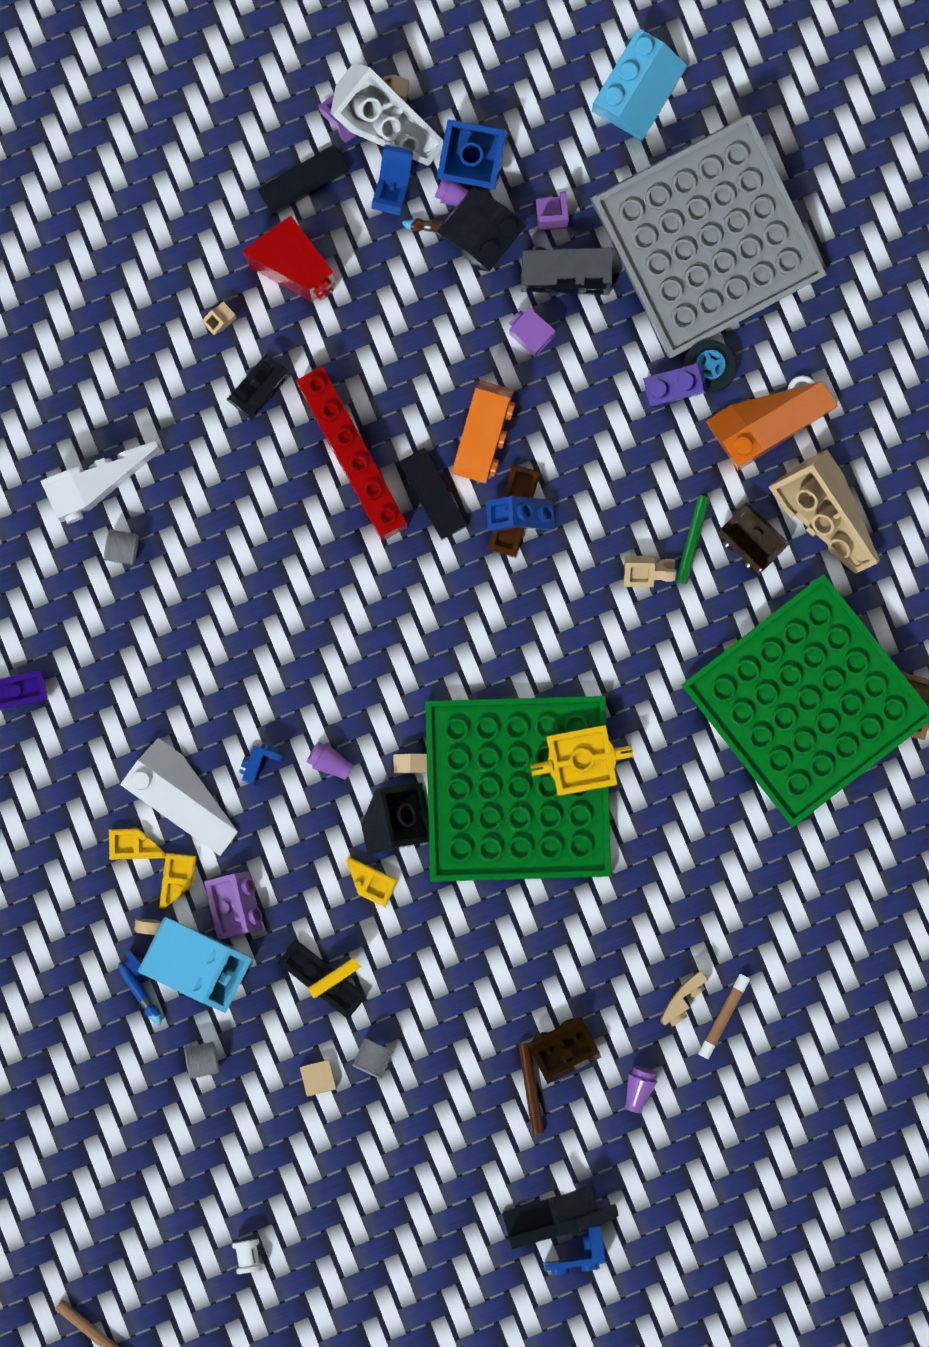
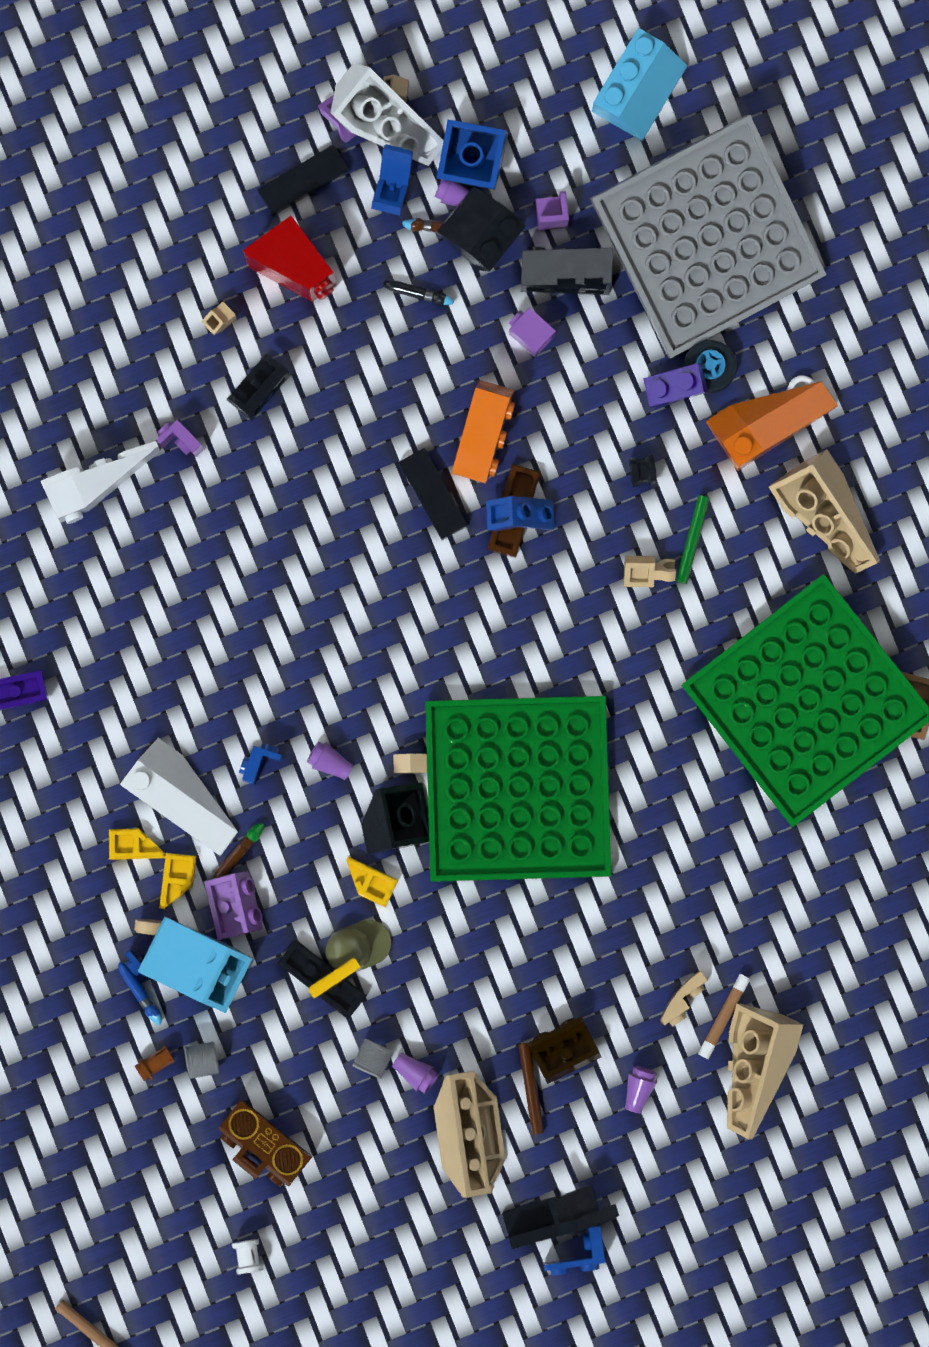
light grey piece [104,529,139,565] -> none
red brick [296,366,407,542] -> none
tan tile [300,1060,337,1097] -> none
yellow plate [530,725,634,796] -> none
dark brown bracket [717,502,790,574] -> none
none -> dark orange pin [135,1046,175,1081]
none -> medium lavender bracket [156,420,204,457]
none -> reddish brown piece [214,823,265,879]
none -> reddish brown piece [218,1099,313,1187]
none -> olive cap [325,920,391,972]
none -> black piece [383,280,454,305]
none -> medium lavender cone [392,1052,439,1094]
none -> tan wedge [434,1071,506,1198]
none -> black wheel [629,455,657,487]
none -> tan wedge [727,1003,804,1139]

